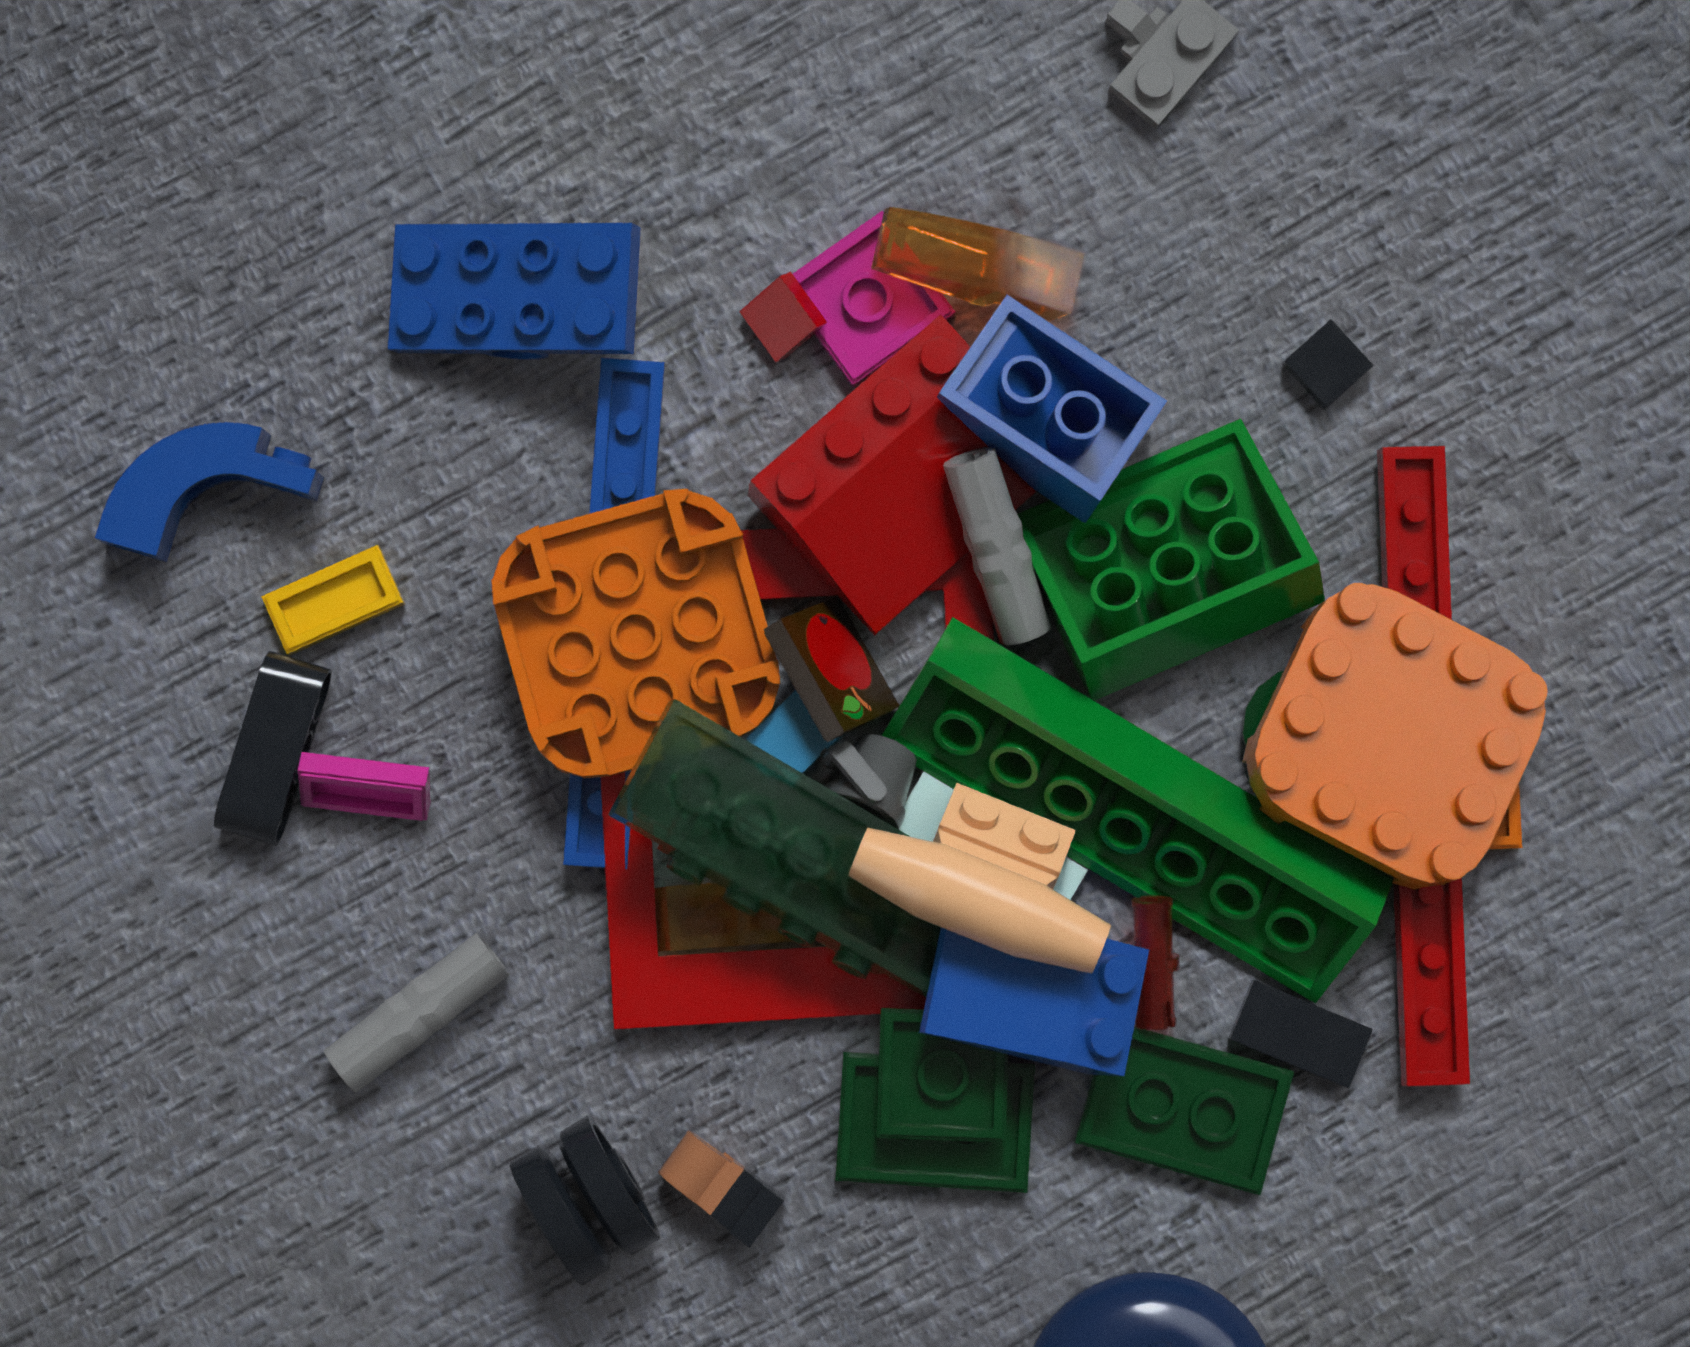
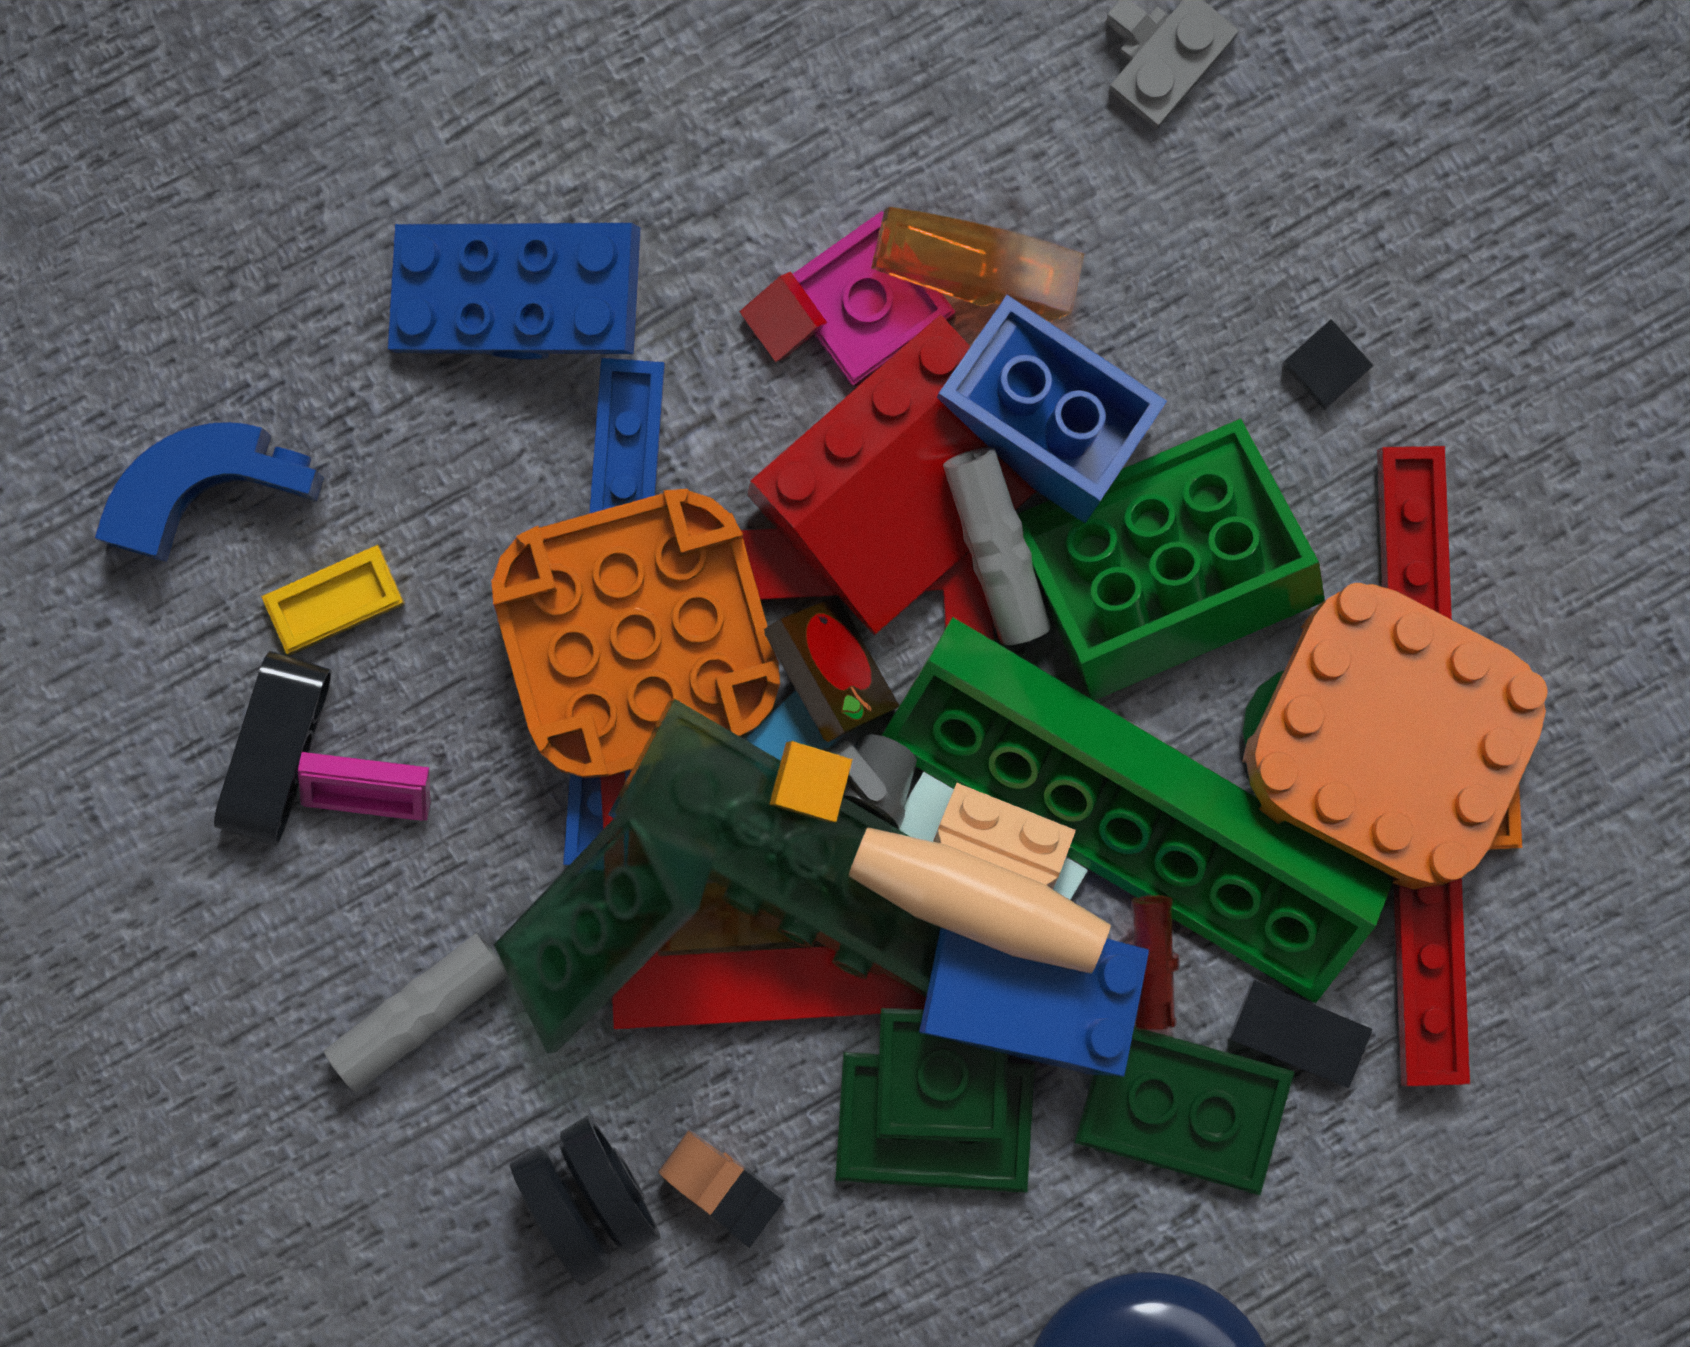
none -> clear green slope [494,800,717,1054]
none -> light orange tile [769,741,853,823]

